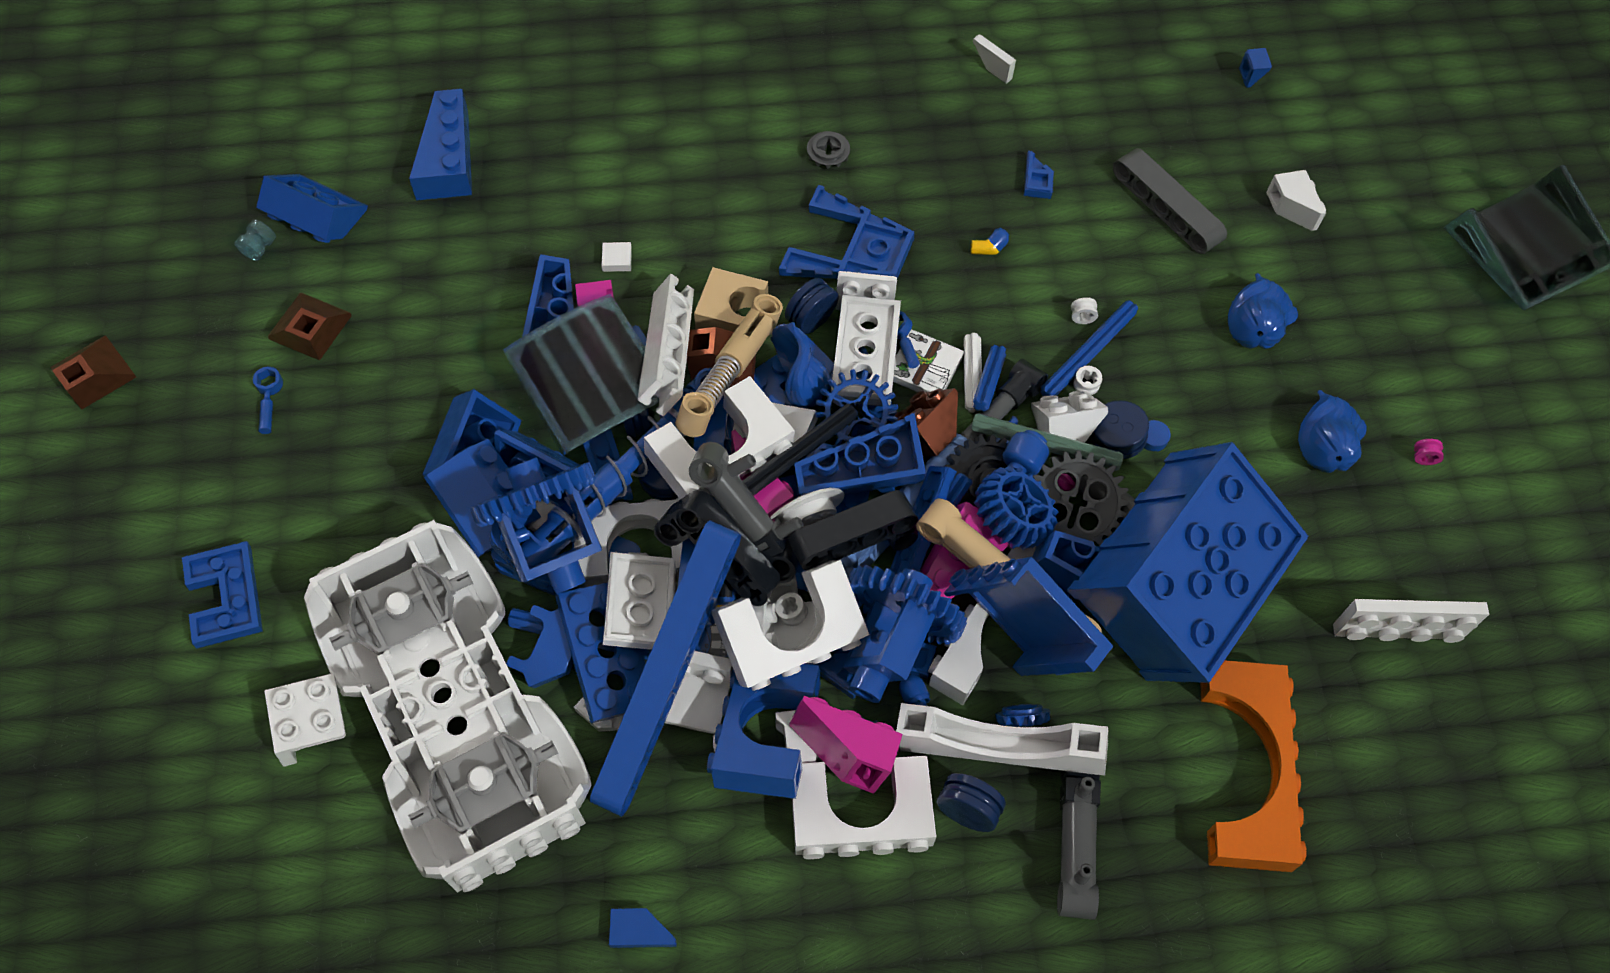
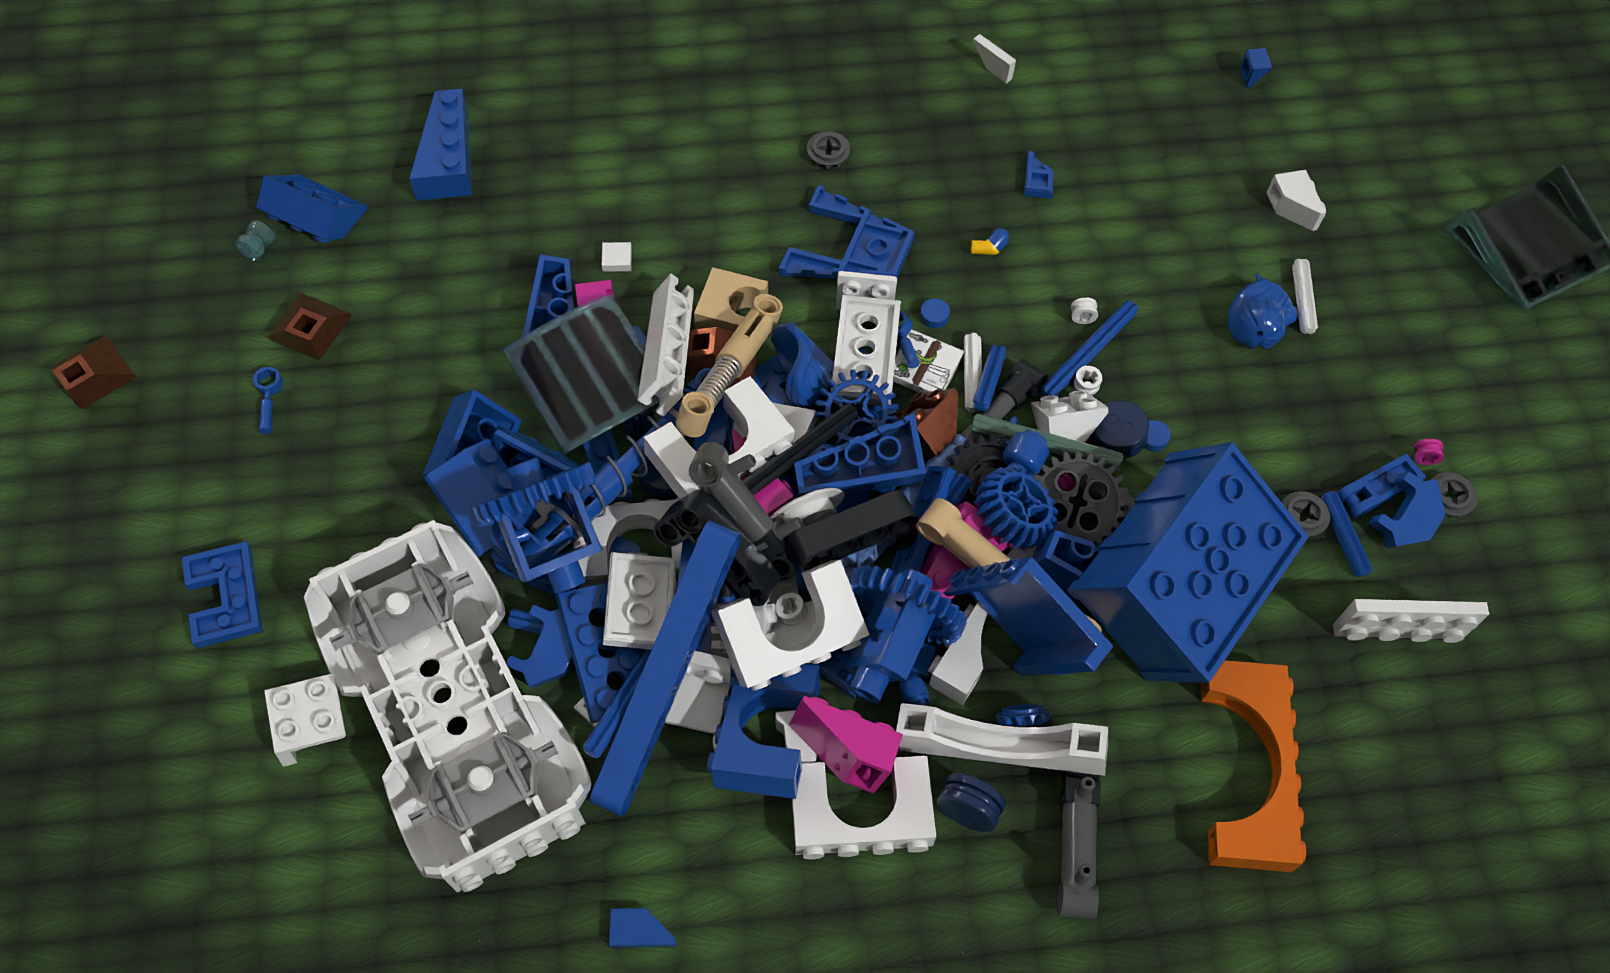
dark blue head [785,278,839,334] -> none
dark grey beam [1113,148,1227,254] -> none
blue piece [1298,390,1367,473] -> none
none -> blue axle [583,649,651,758]
none -> blue tile [920,299,950,328]
none -> dark grey gear [1282,492,1330,538]
none -> white axle [1292,259,1318,334]
none -> blue axle [1320,491,1373,577]
none -> blue plate [1338,454,1426,519]
none -> blue piece [1369,472,1446,548]
none -> dark grey gear [1431,472,1478,519]

